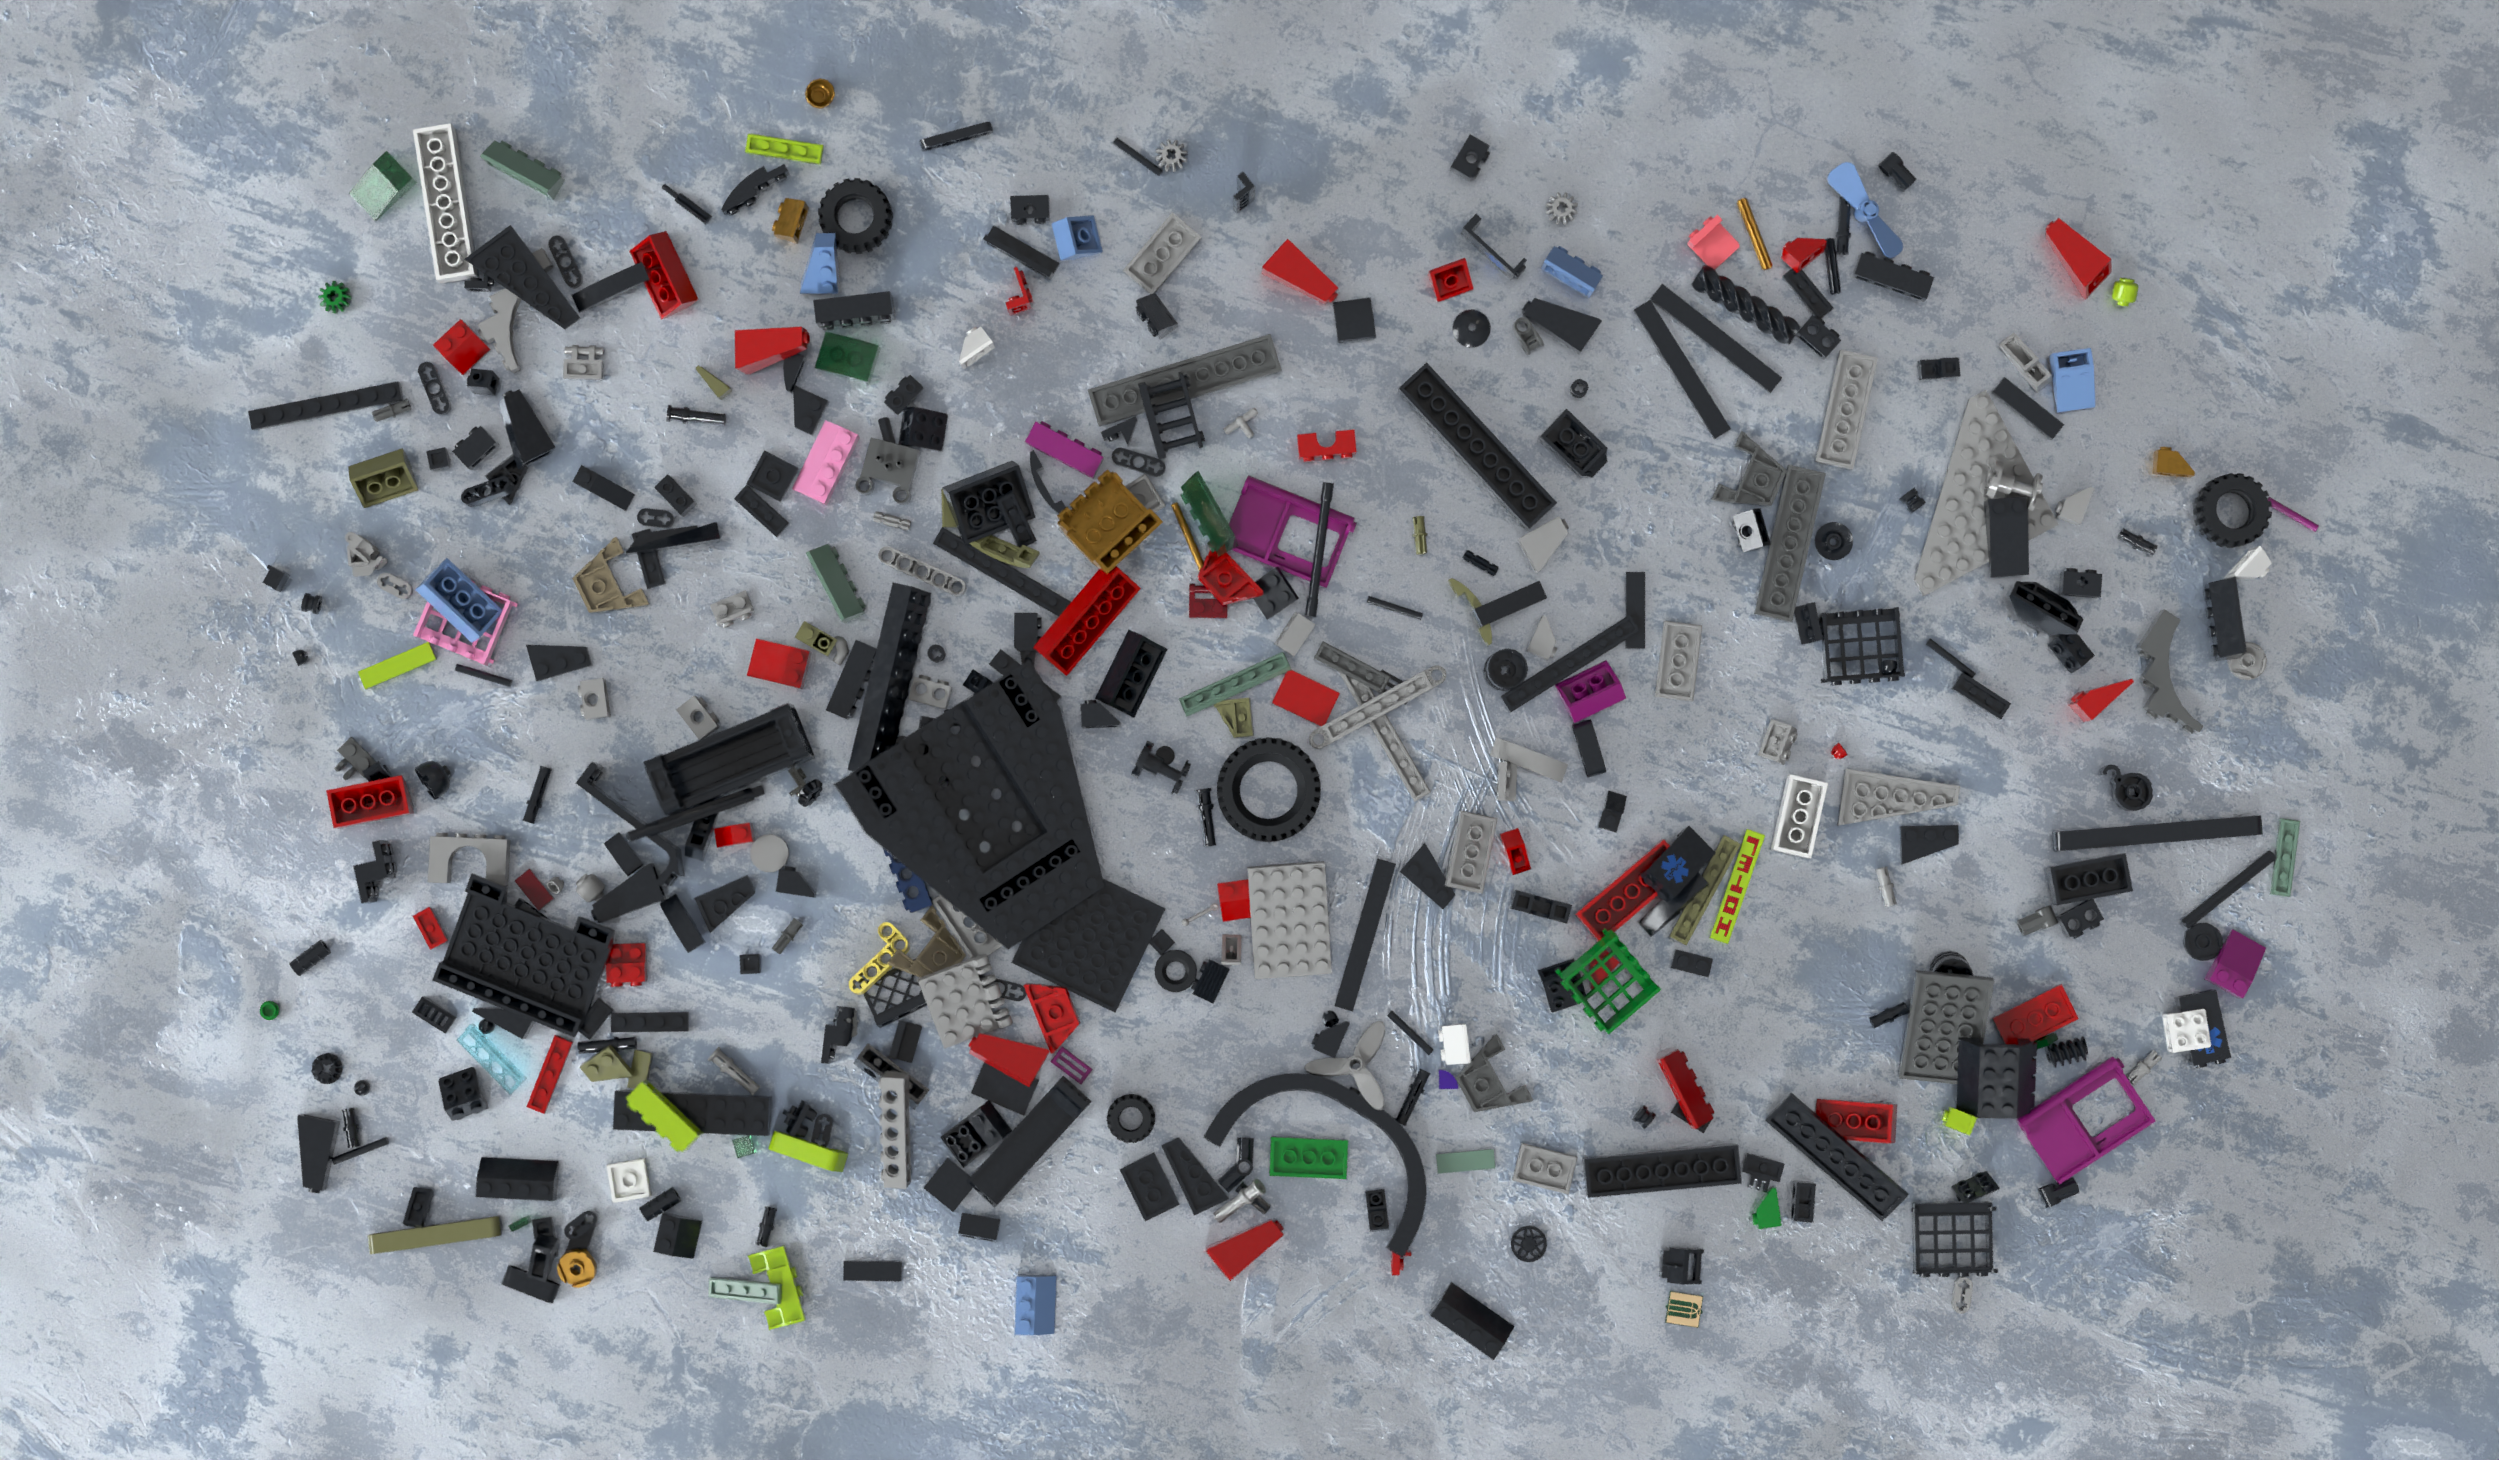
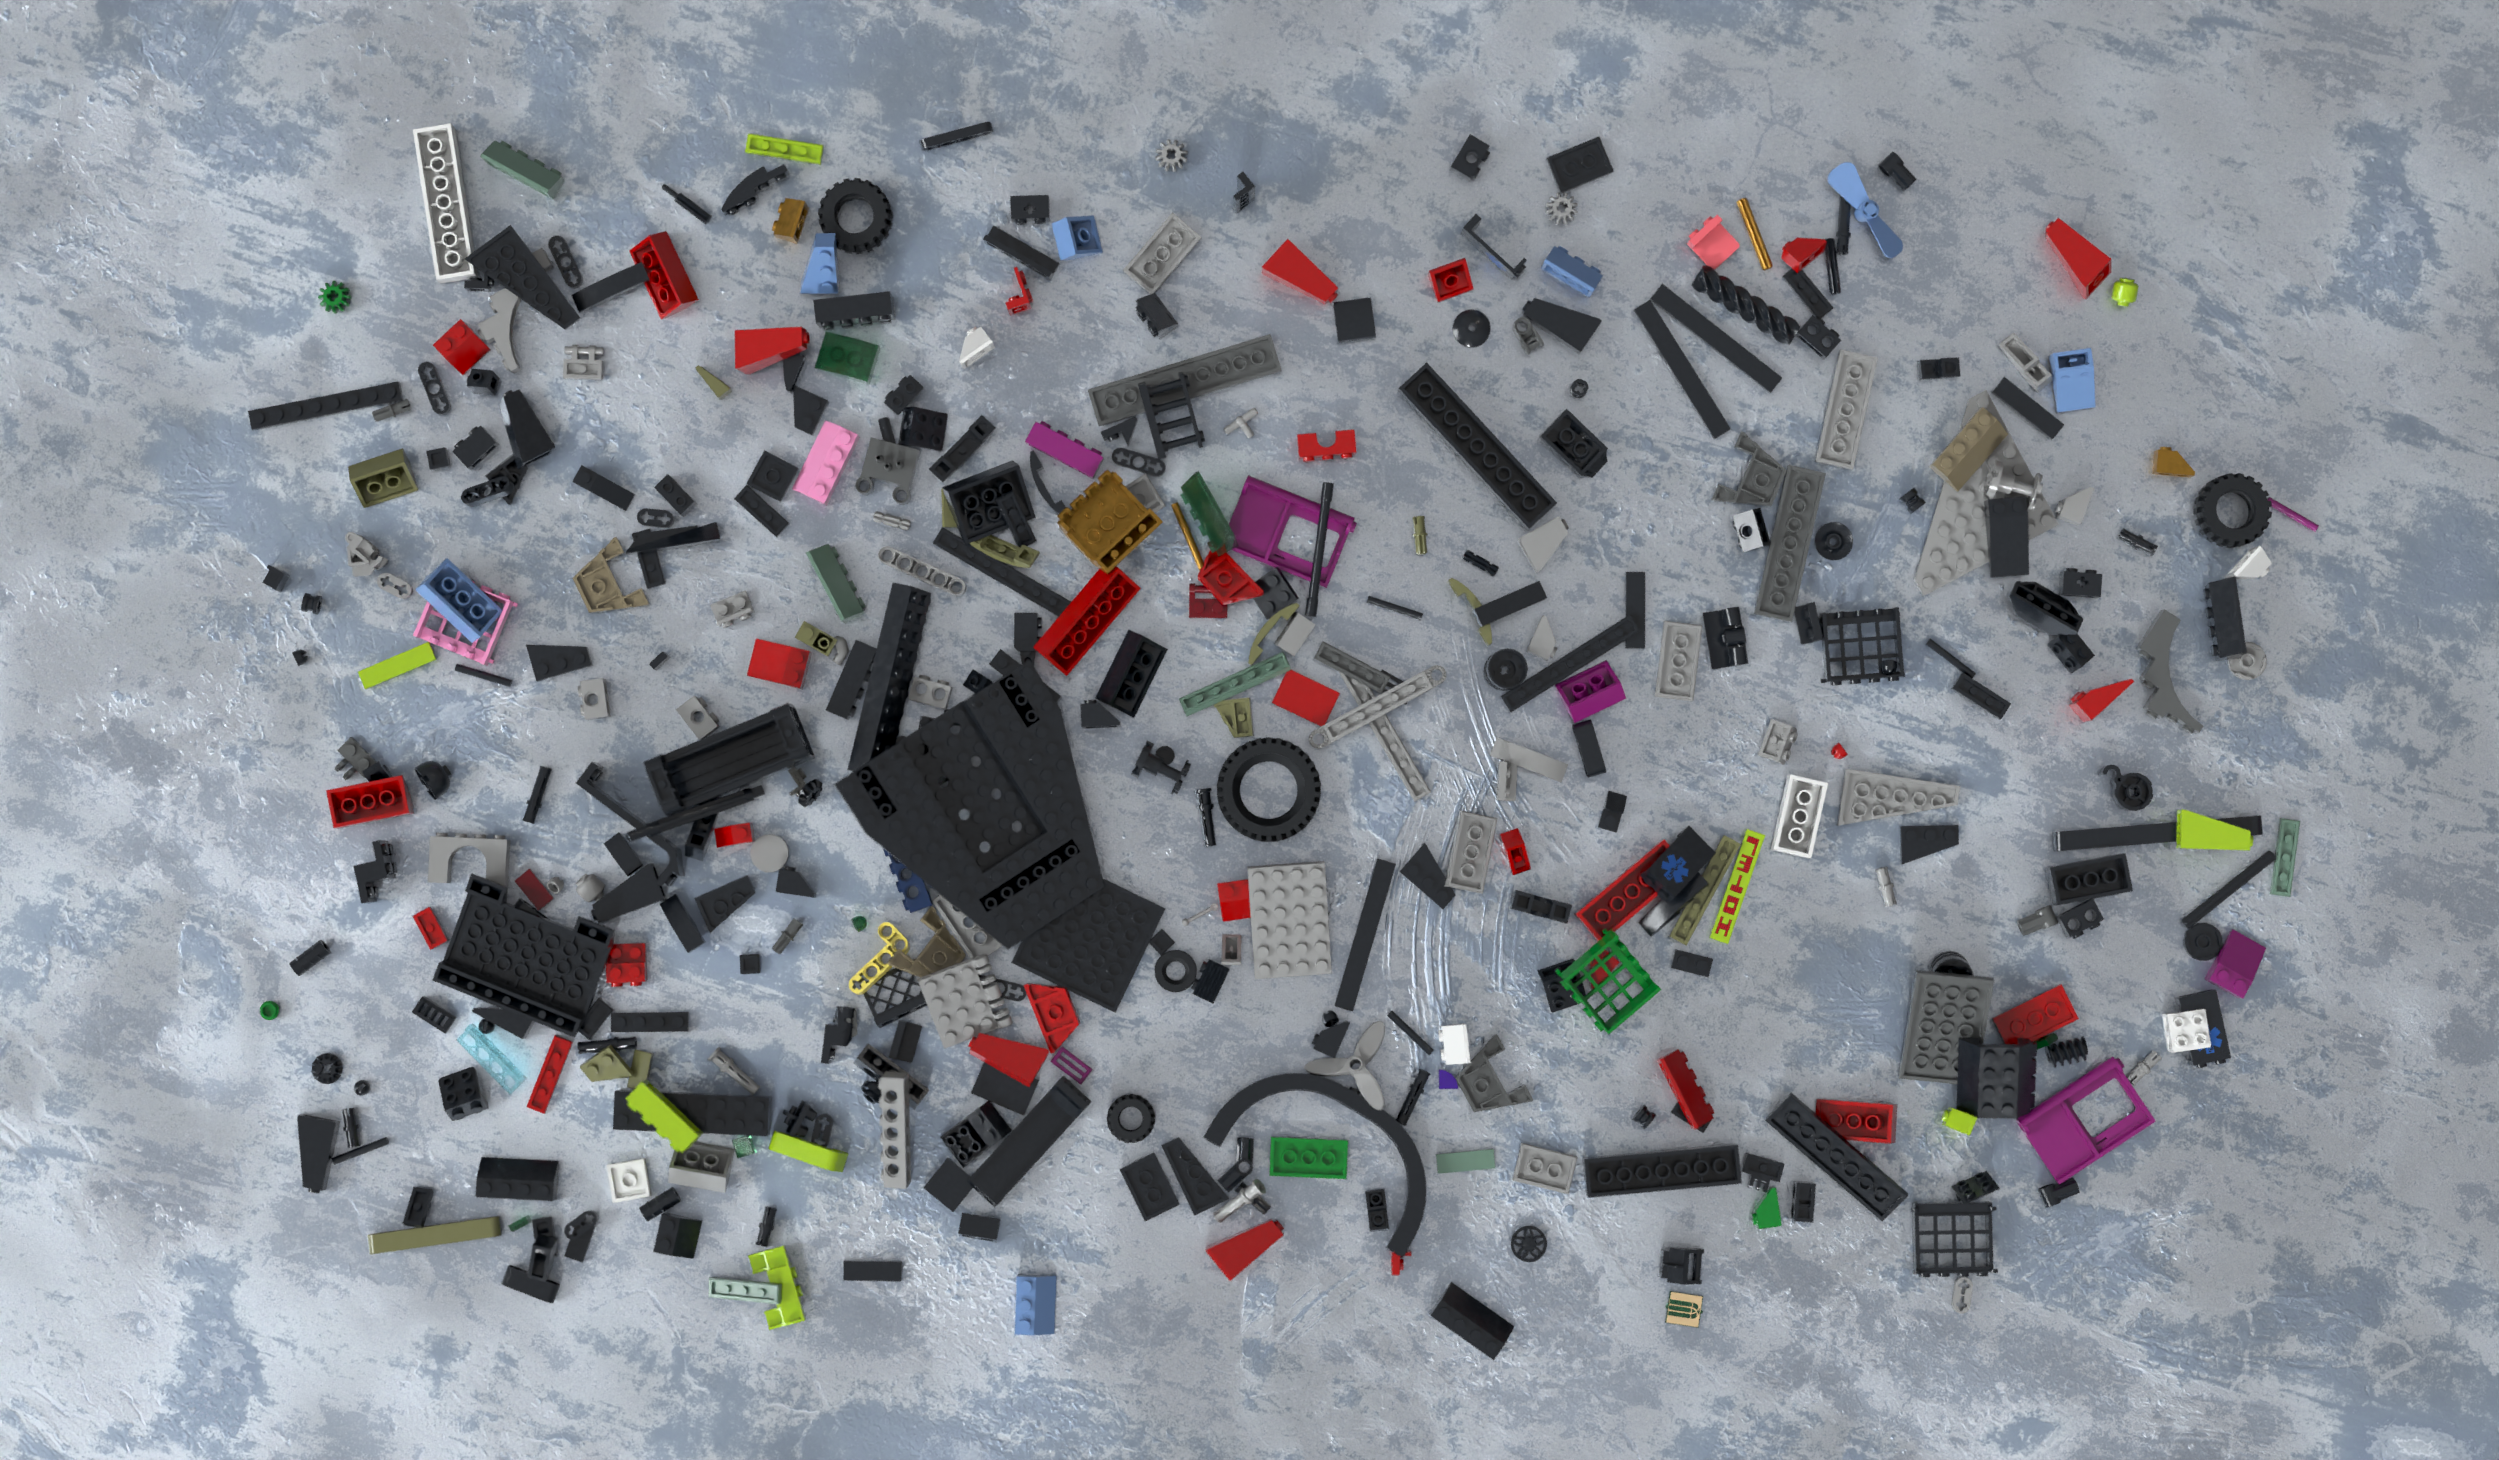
clear green slope [349,151,417,221] -> none
pearl gold plate [557,1249,597,1288] -> none
black pin [666,405,726,426] -> none
pearl gold hair [805,78,835,109] -> none
black bush [927,644,946,663] -> none
black bar [1113,137,1163,176] -> none
black brick [1852,252,1934,302] -> none
black pin [1869,1002,1909,1029] -> none
none -> black tile [649,651,671,671]
none -> light grey slope [668,1142,734,1193]
none -> clear green hinge [851,916,867,932]
none -> black plate [861,1080,882,1104]
none -> black slope [929,415,996,483]
none -> olive slope [1248,603,1300,666]
none -> black tile [1546,136,1614,194]
none -> black panel [1703,607,1749,669]
none -> dark tan slope [1929,407,2008,492]
none -> lime slope [2176,810,2253,851]

